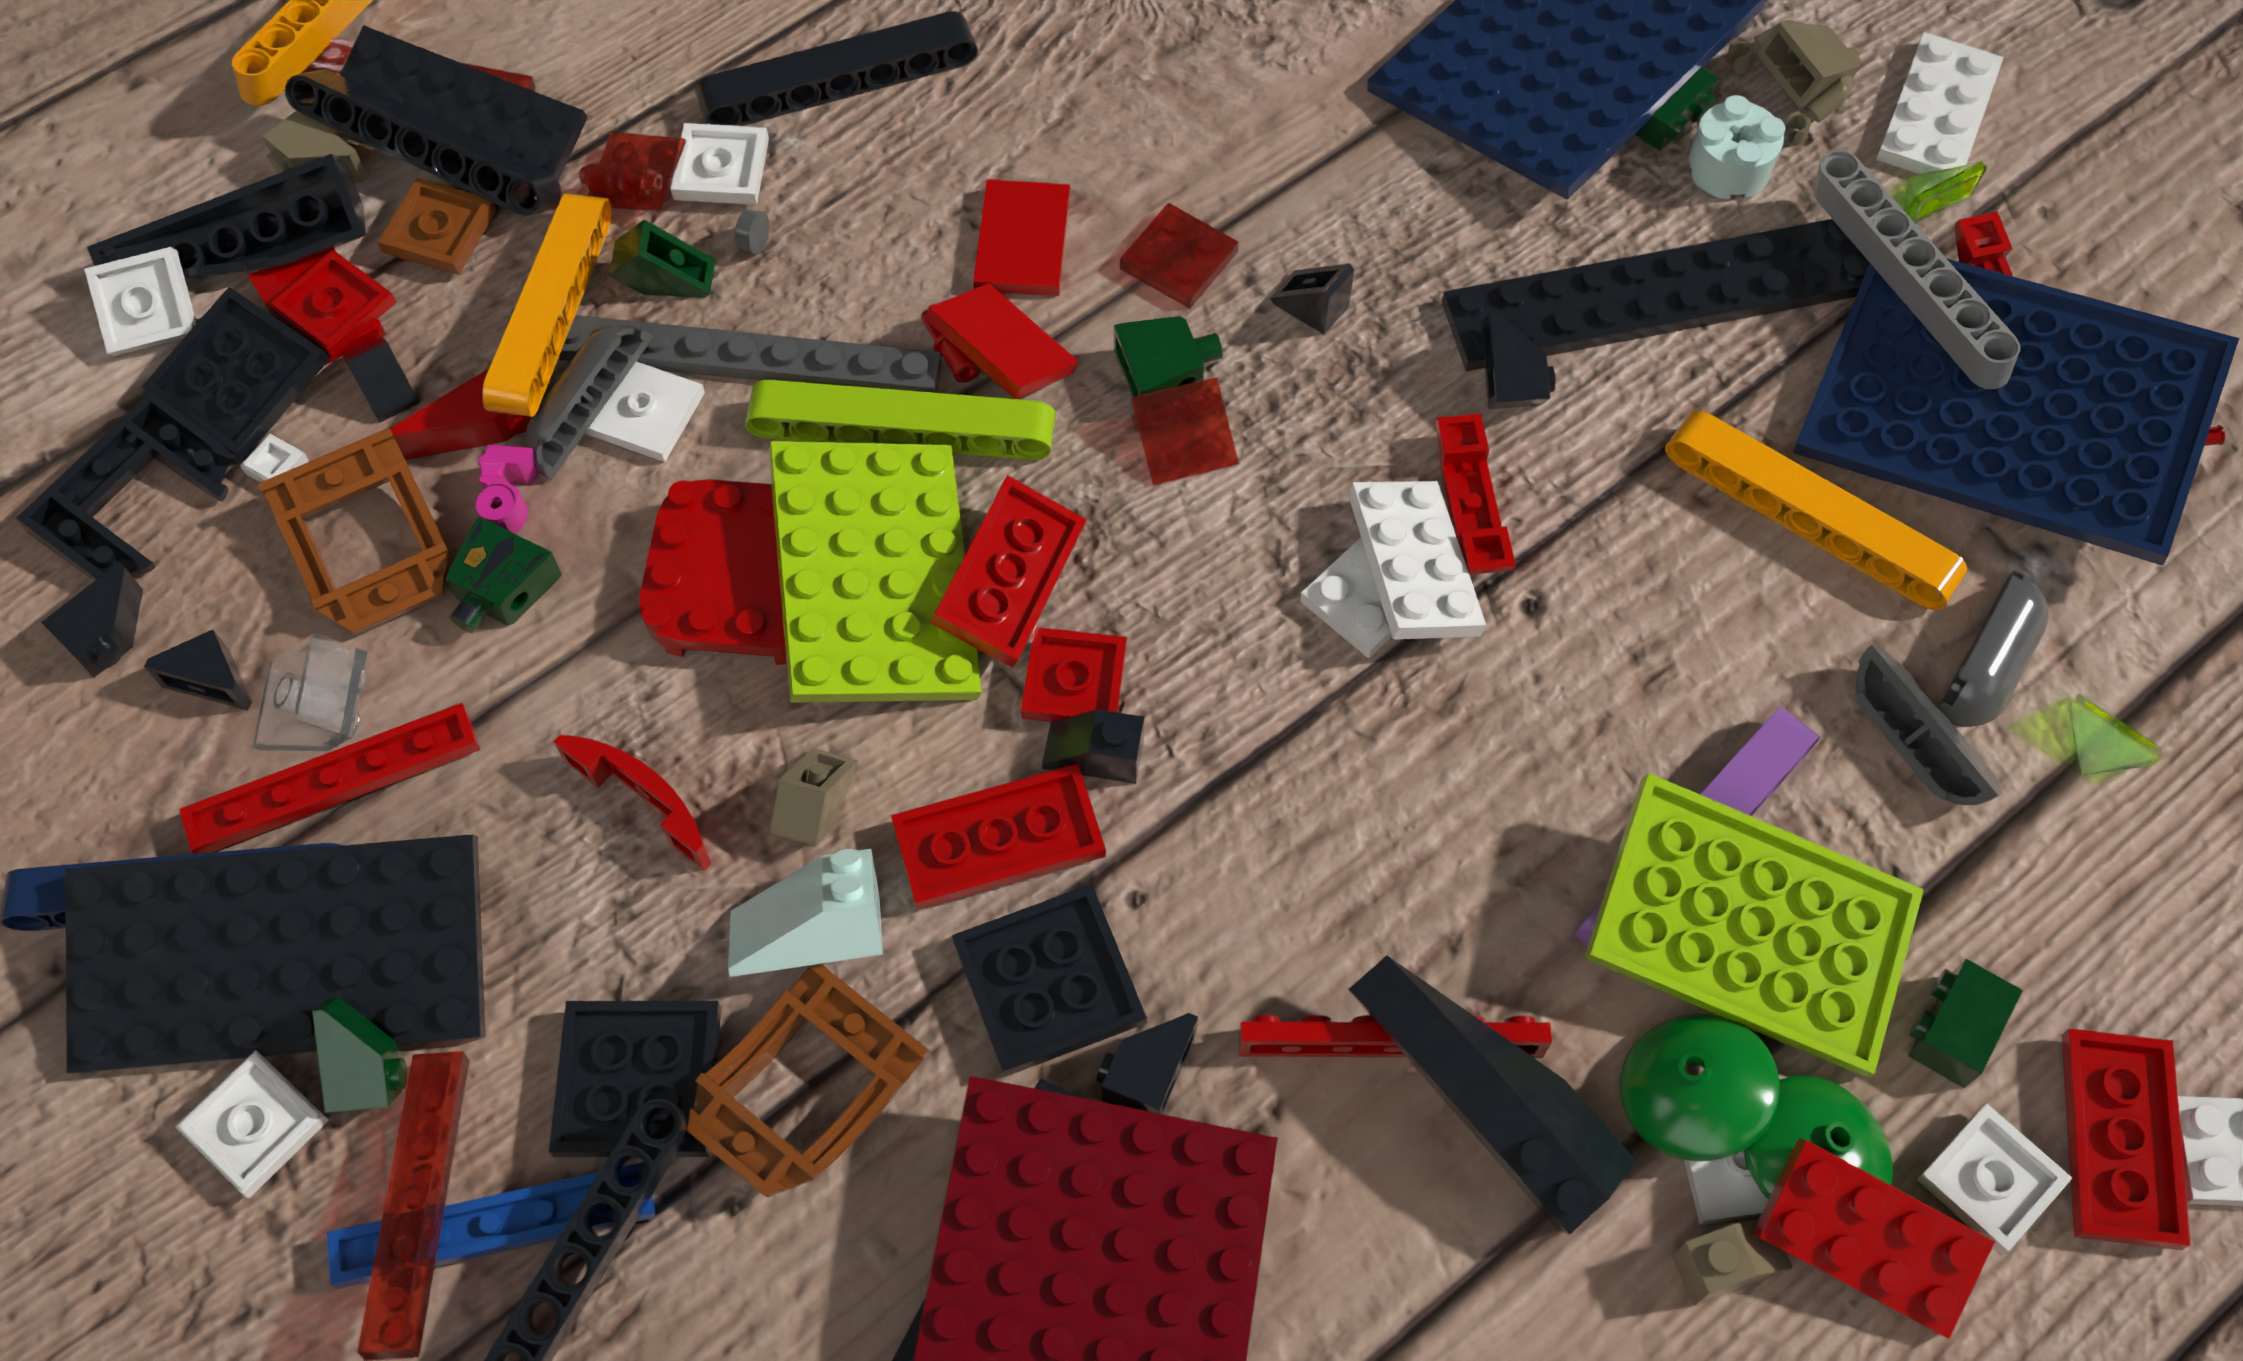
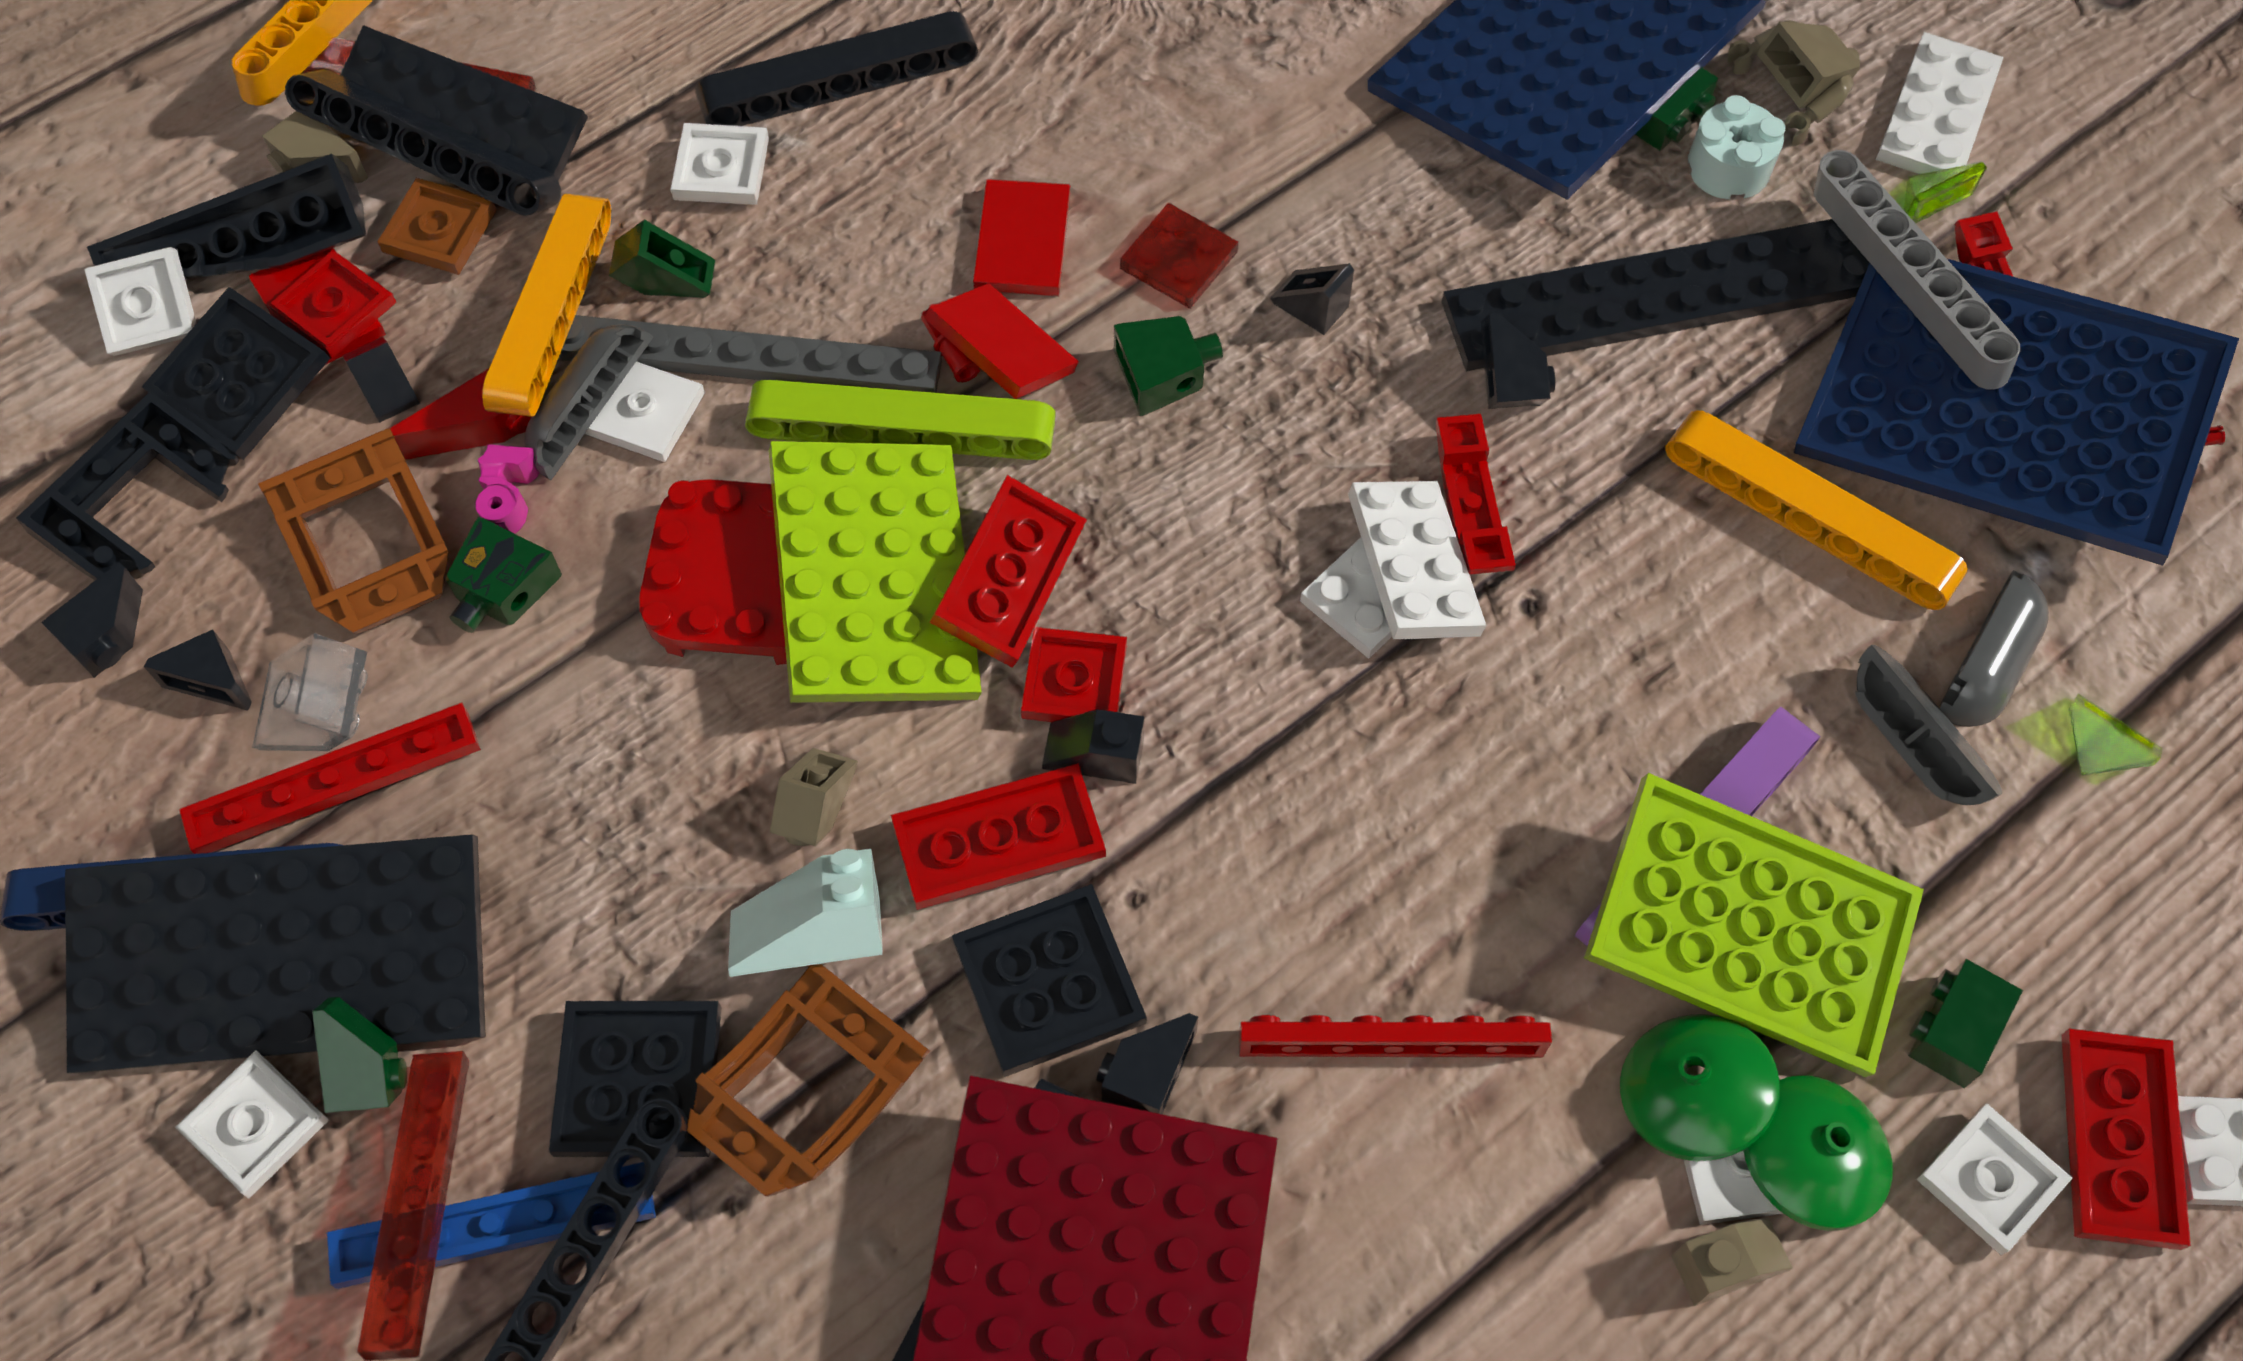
white tile [240,433,309,482] -> none
red slope [553,735,711,871] -> none
clear red hinge [579,132,686,212] -> none
dark grey tile [735,209,769,254] -> none
clear red hinge [1131,377,1239,485] -> none
black wedge [1347,955,1636,1235] -> none
red plate [1753,1138,1995,1339] -> none

